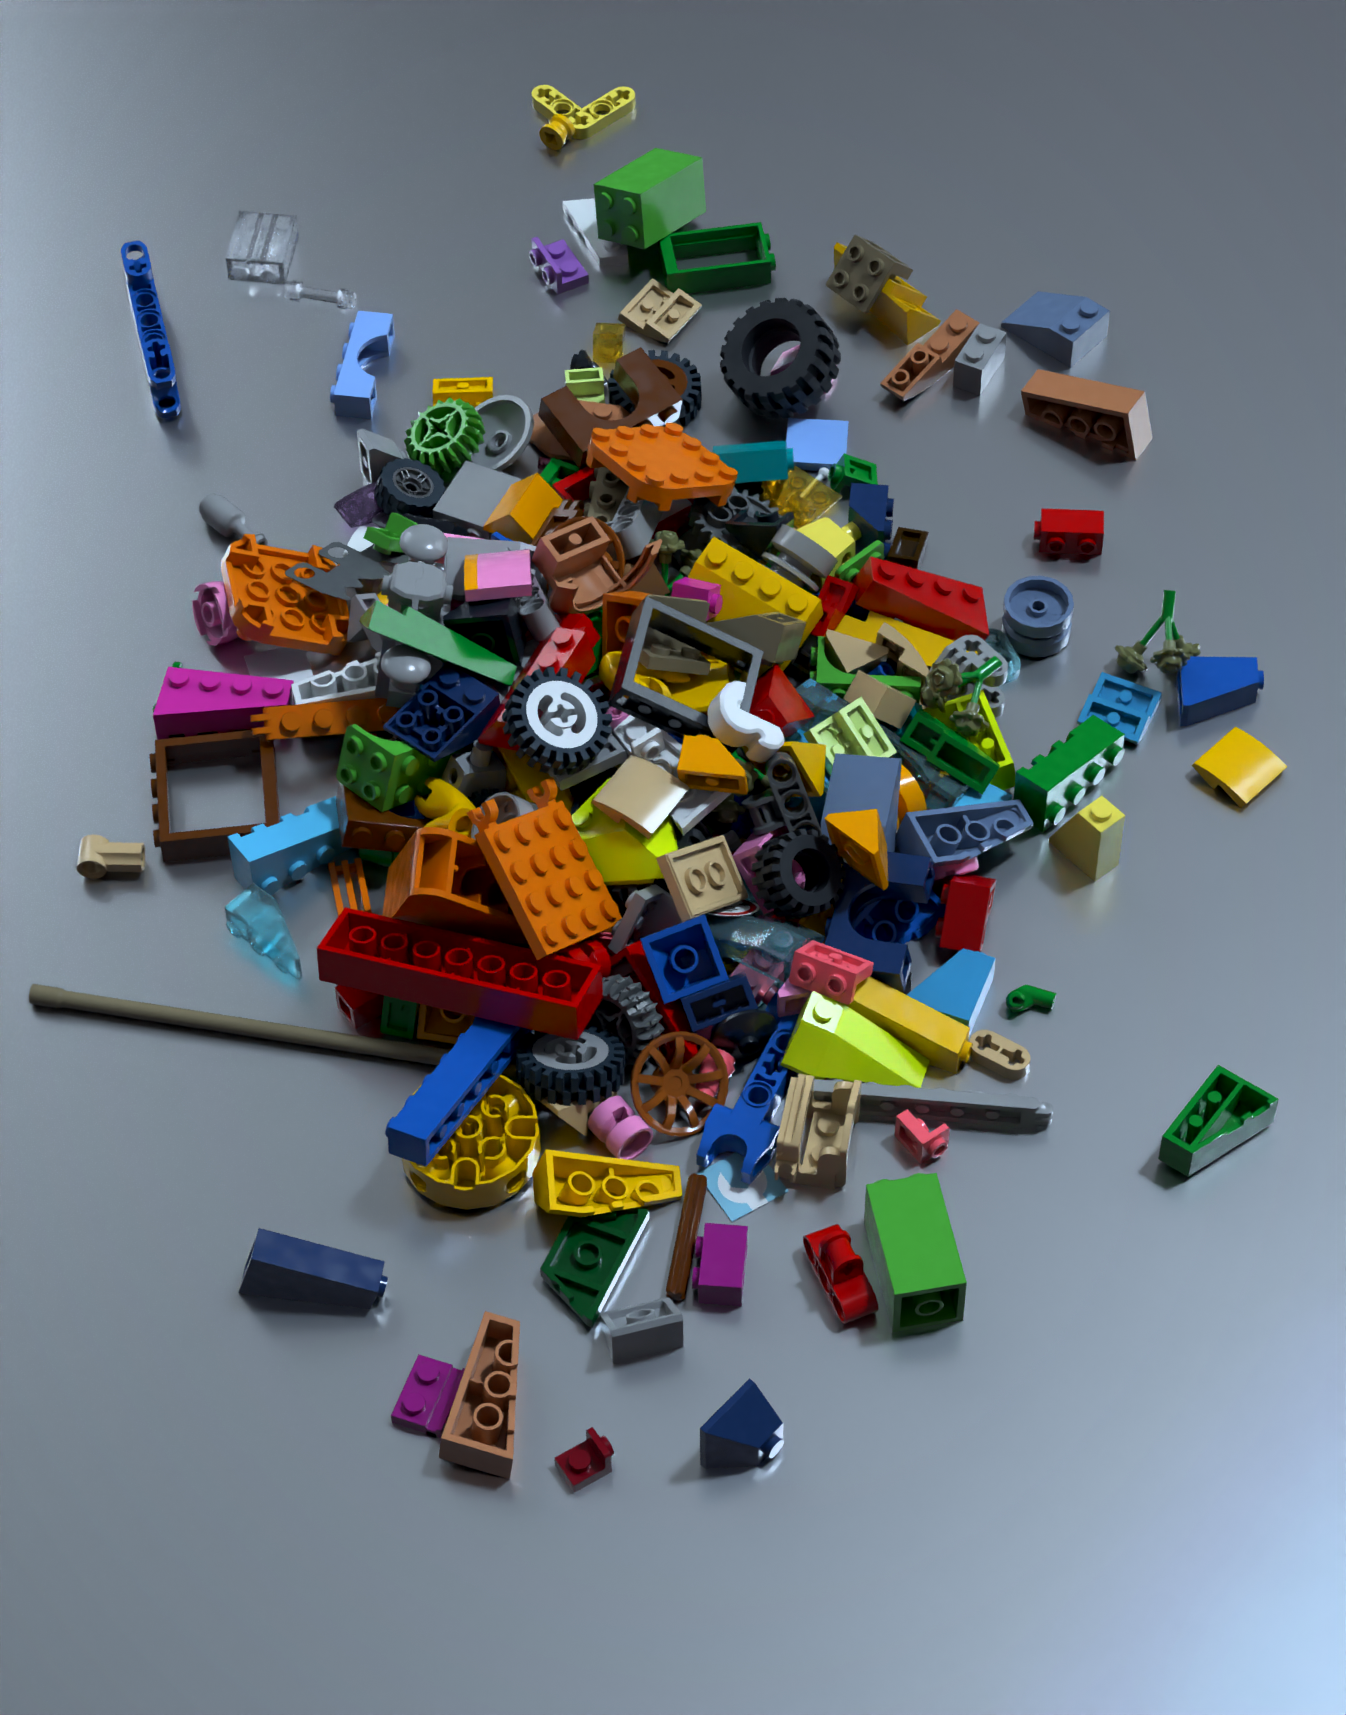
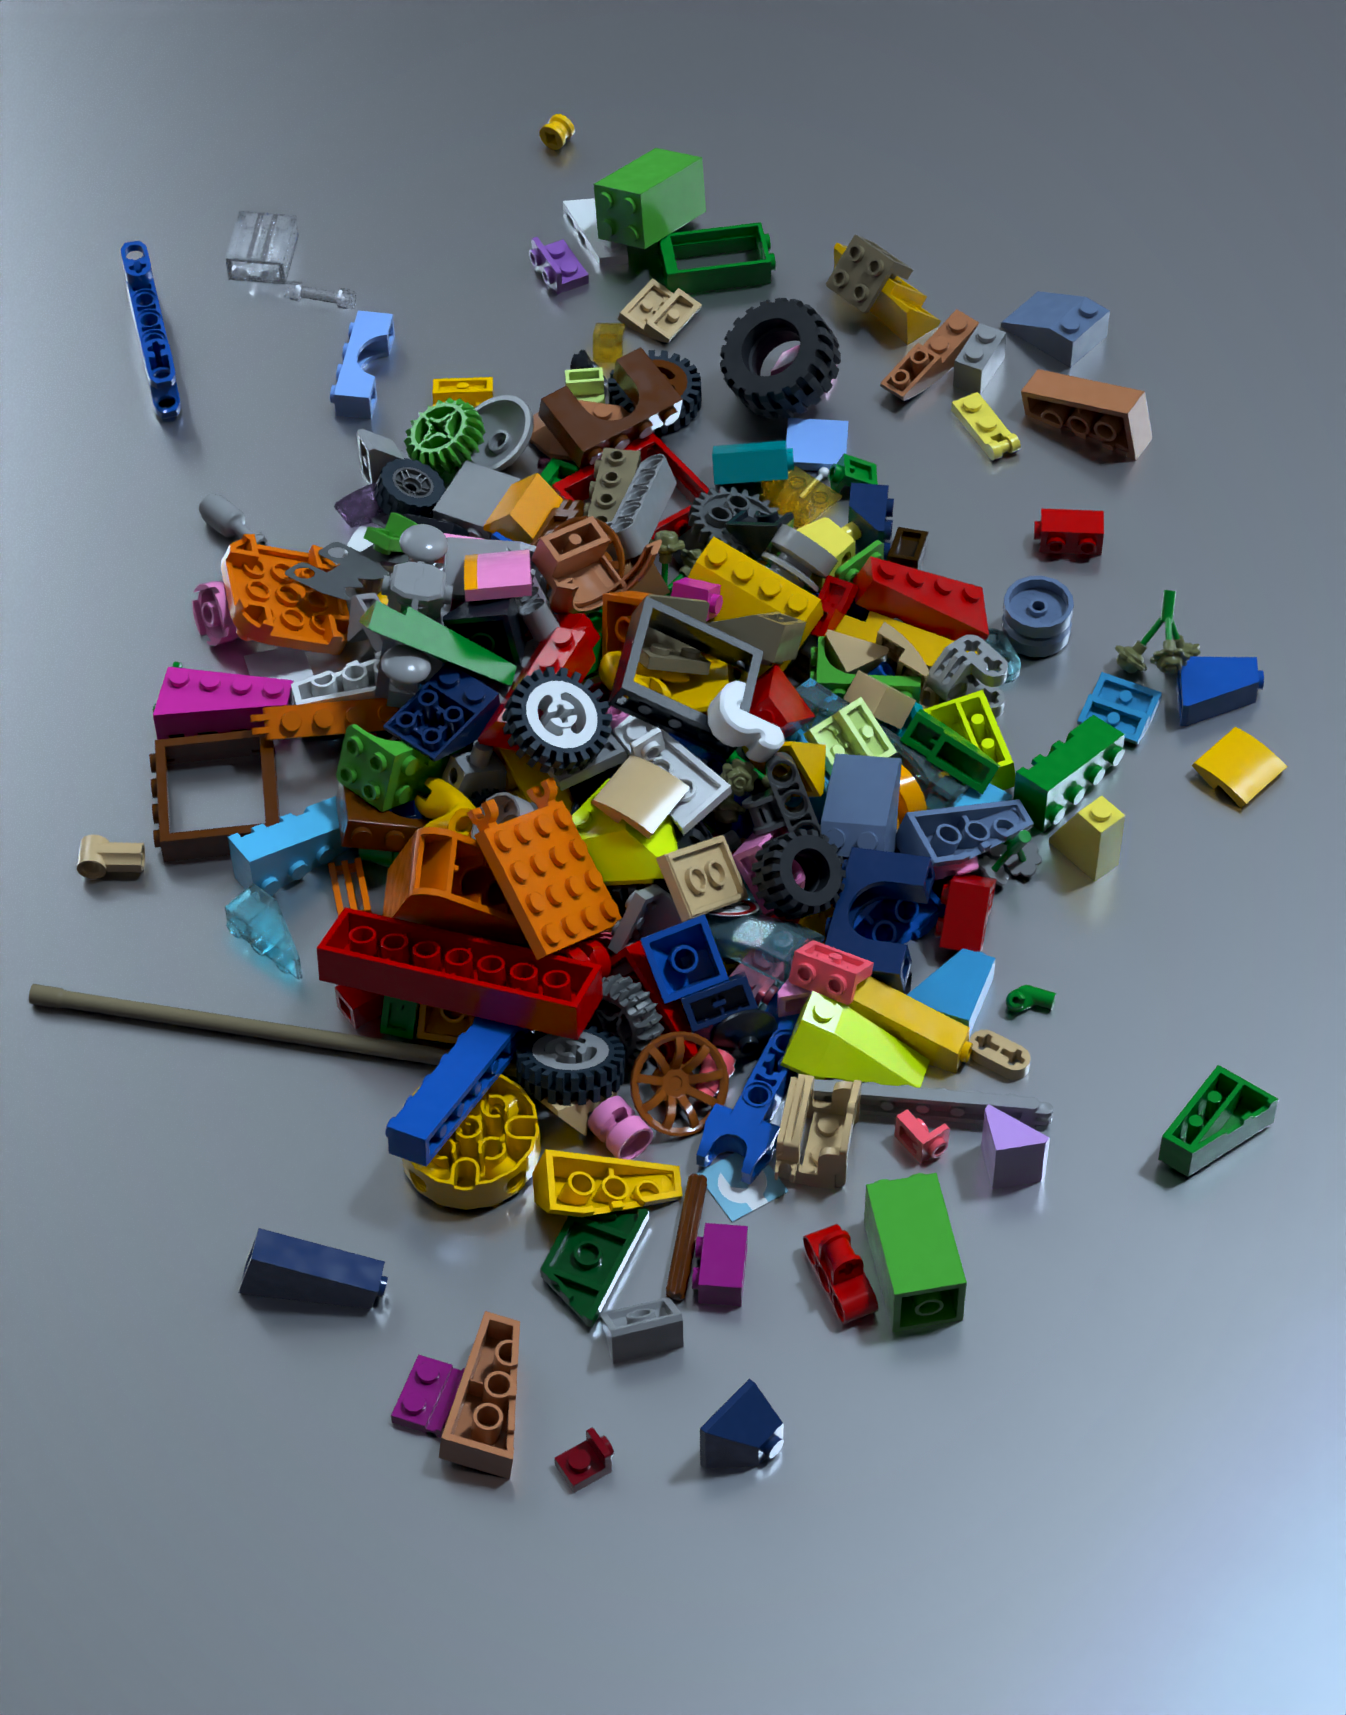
light yellow beam [531,85,636,140] -> none
orange plate [586,423,738,511] -> none
light orange slope [677,735,748,795] -> none
light orange slope [824,809,888,891] -> none
olive plant [921,656,1002,737] -> none
none -> light yellow plate [951,392,1021,461]
none -> light grey plant [978,830,1042,886]
none -> lavender slope [981,1104,1049,1189]

